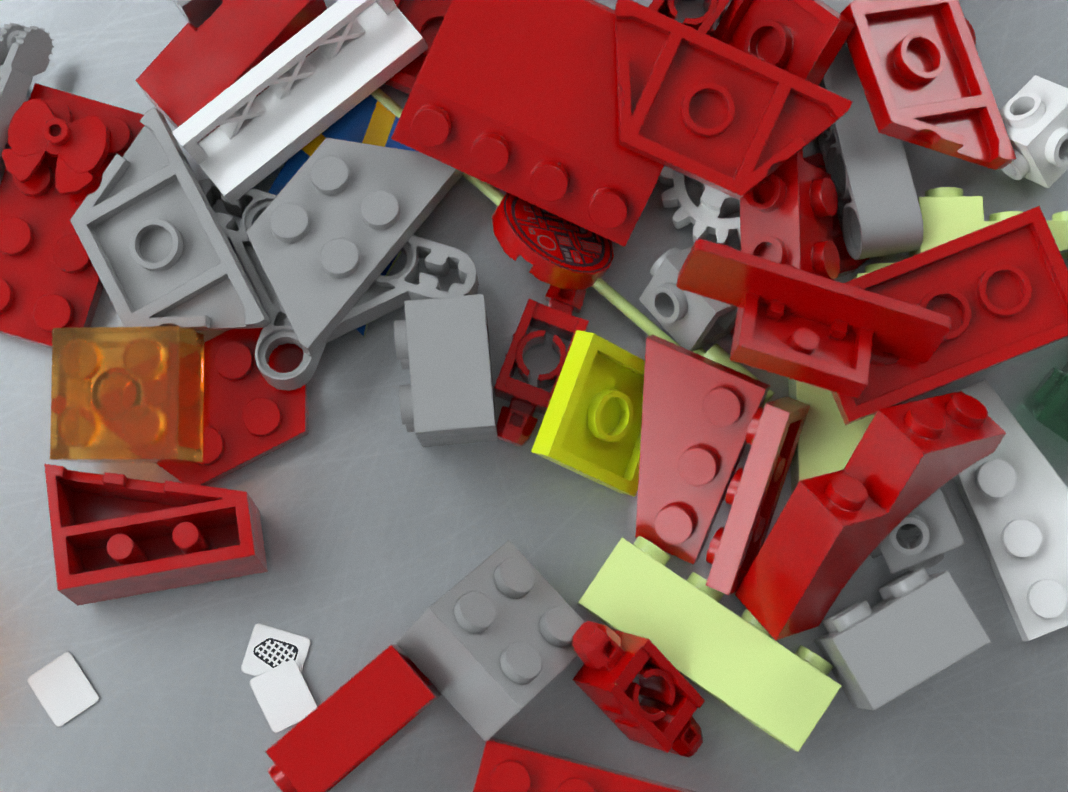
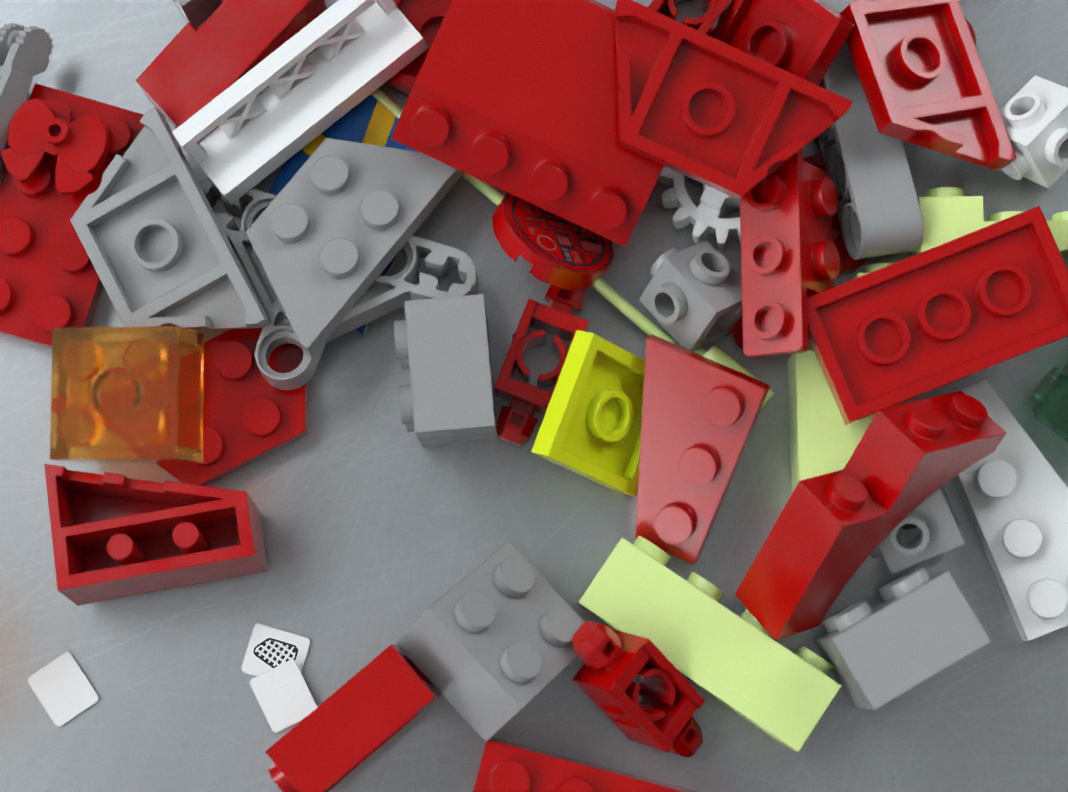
red bracket [676,239,951,399] -> none
plate [706,396,810,595] -> none

